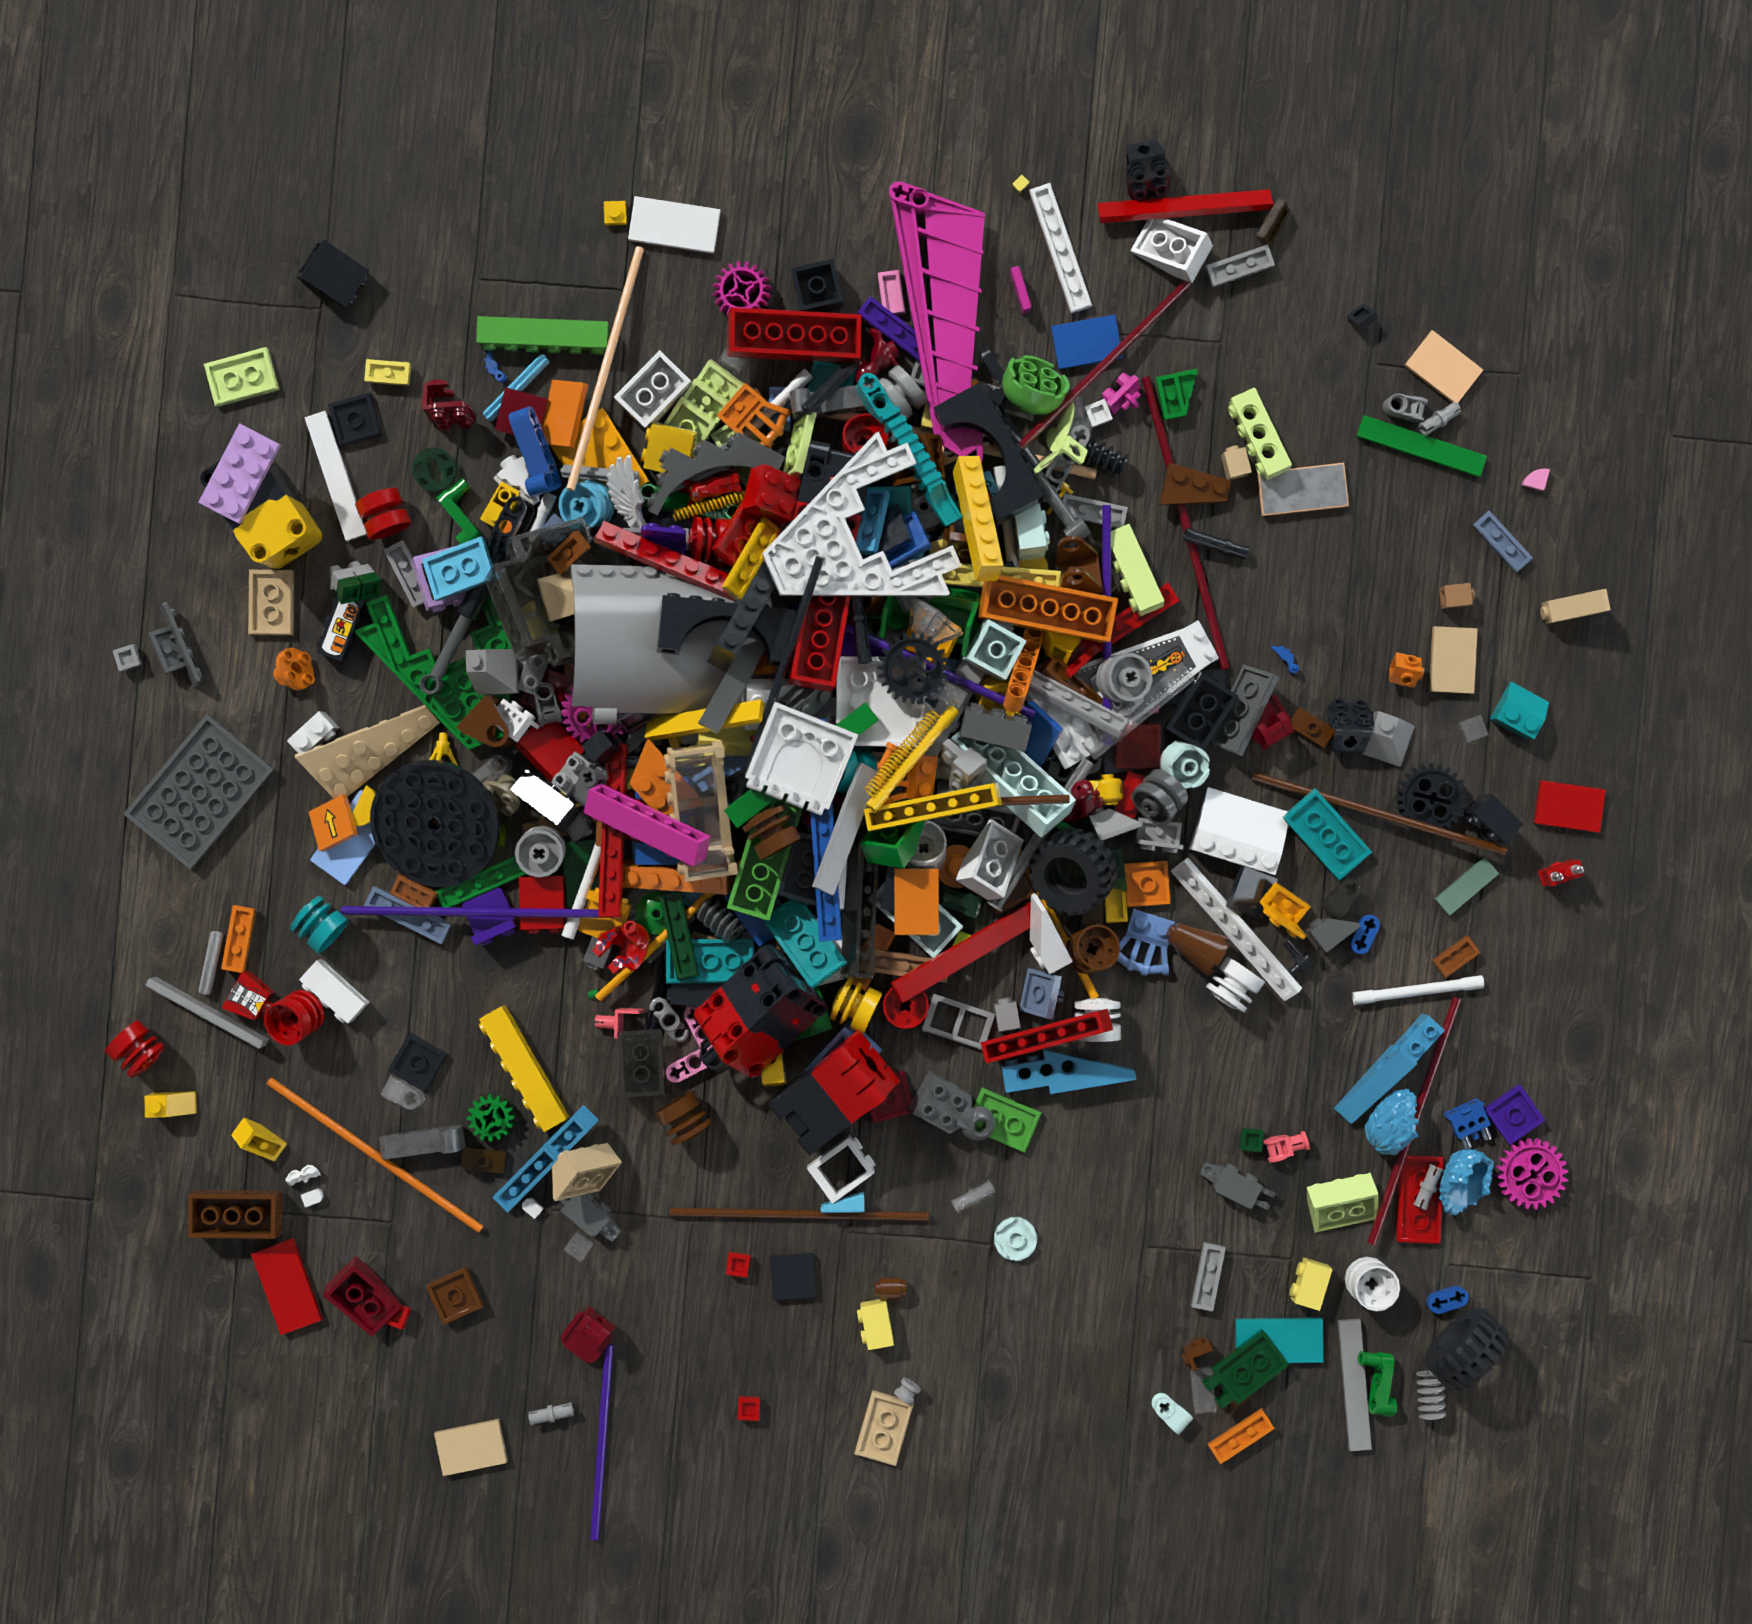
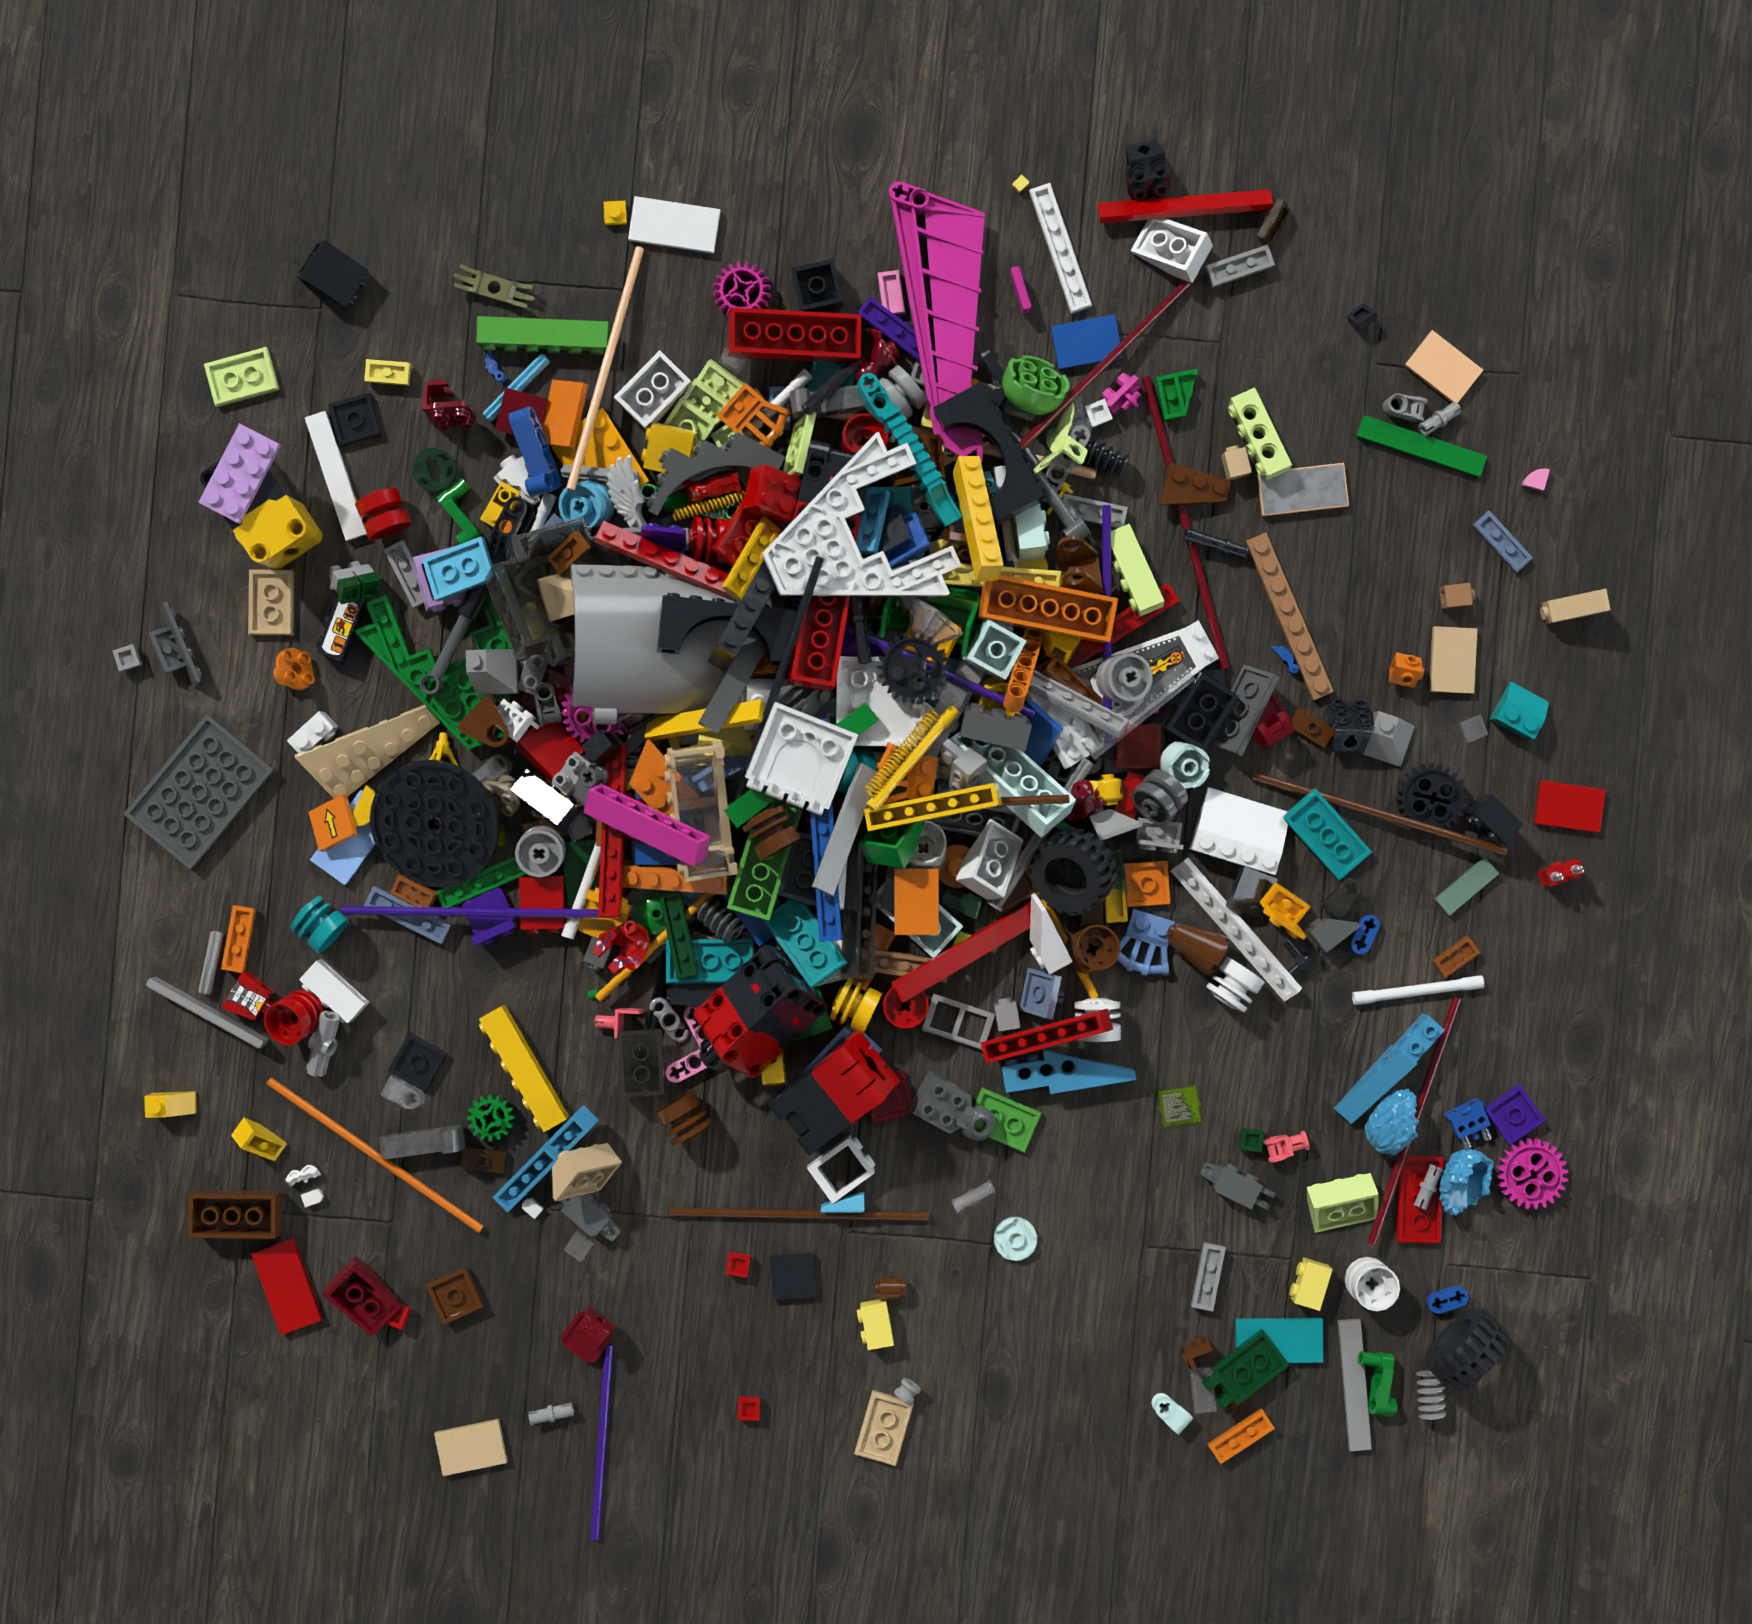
red wheel [104,1020,165,1079] -> none
red tile [1065,644,1100,678] -> none
none -> light grey piece [306,1011,340,1077]
none -> olive piece [453,264,535,309]
none -> piece [1158,1085,1201,1127]
none -> medium nougat plate [1245,533,1334,700]

